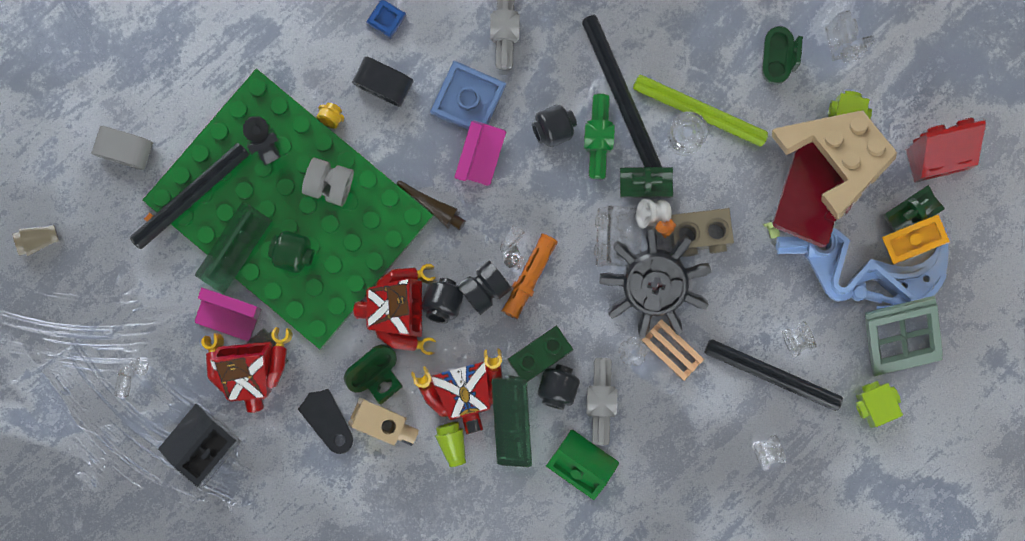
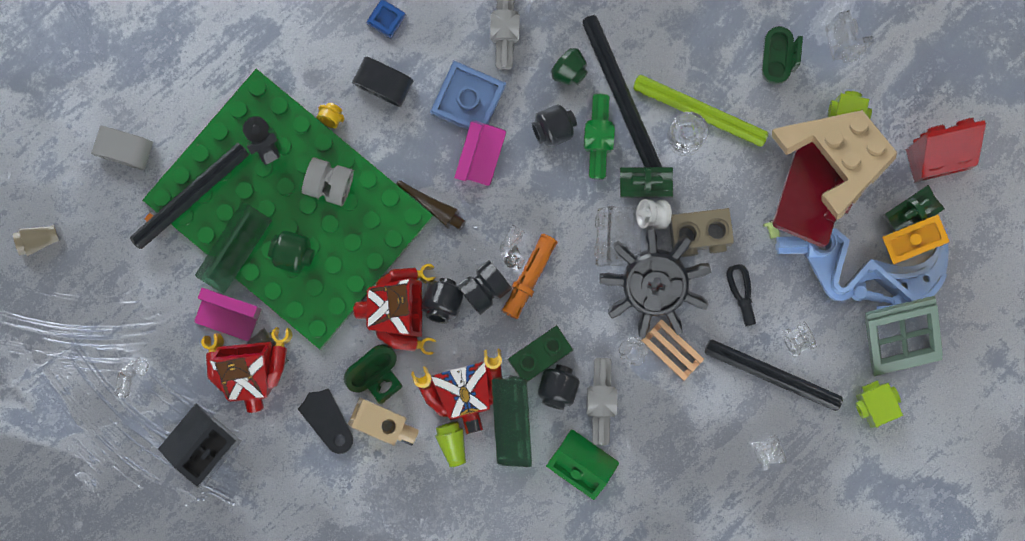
orange piece [655,219,677,238] -> none
none -> dark green cone [551,48,588,86]
none -> black piece [726,264,756,326]

